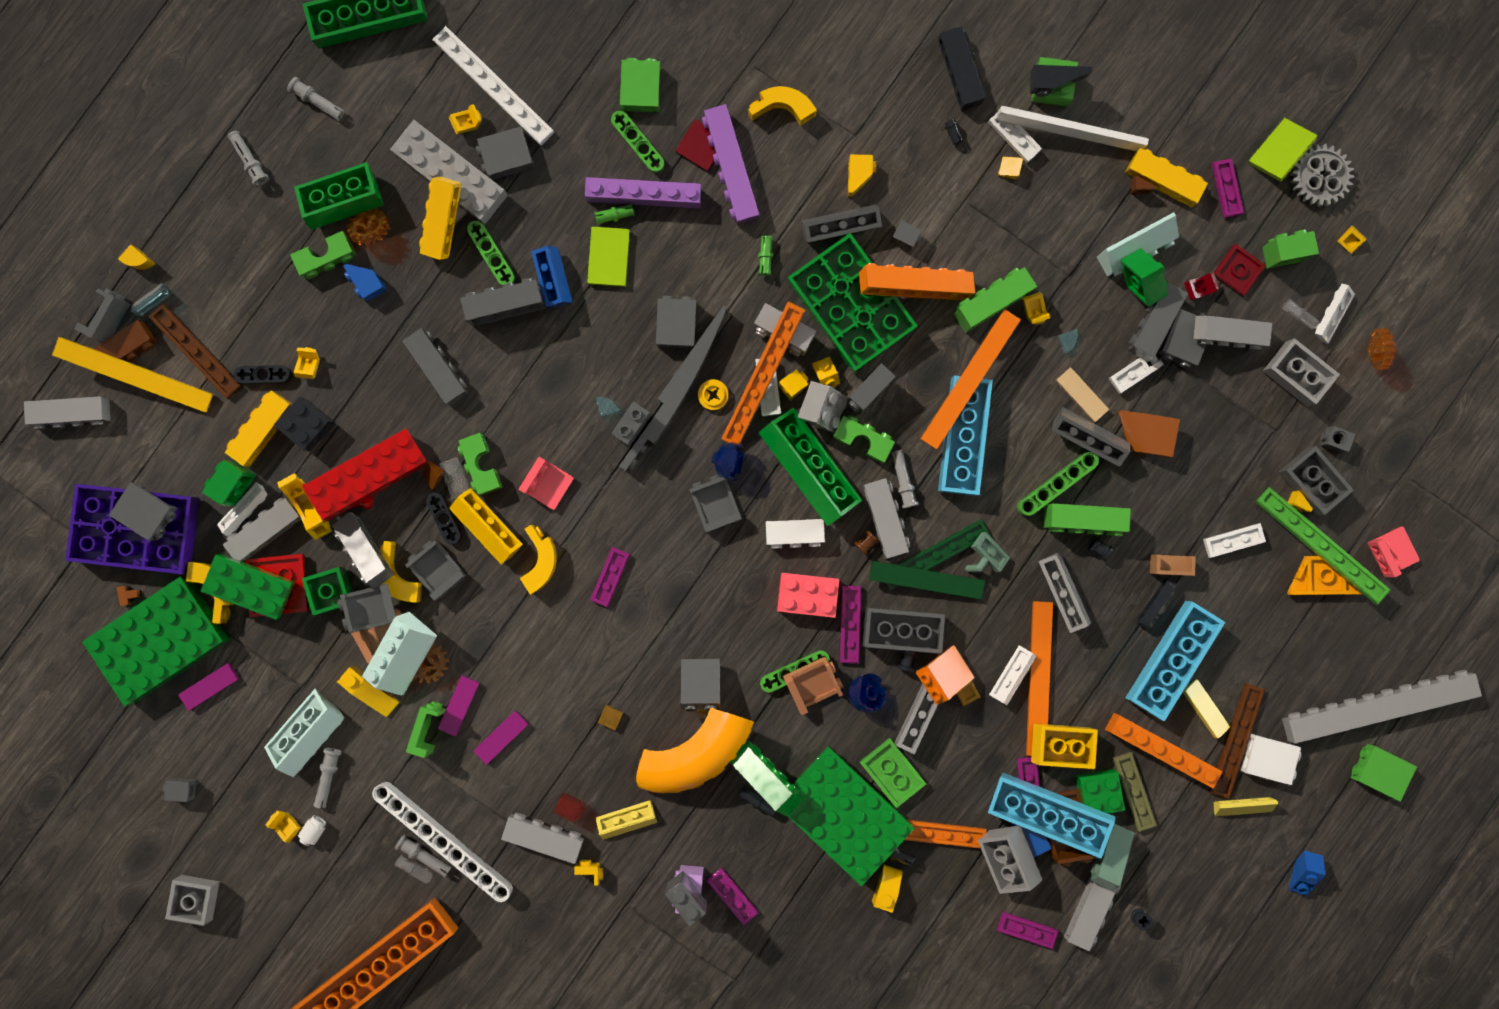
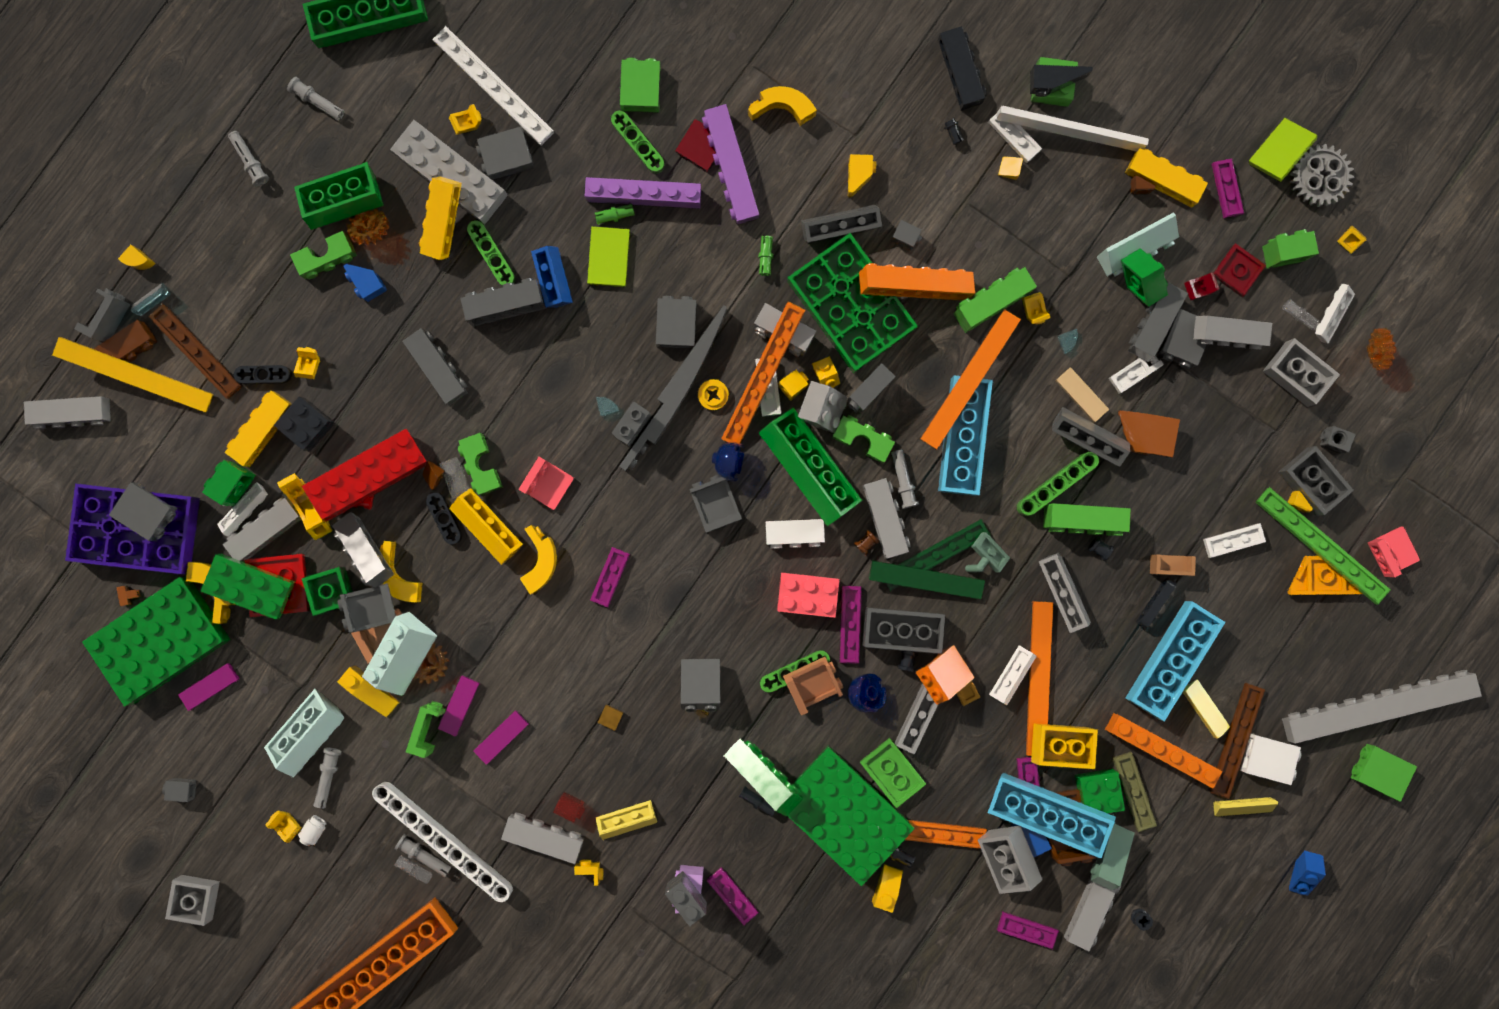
dark grey panel [405,540,468,601] -> none
light orange brick [636,708,754,794] -> none

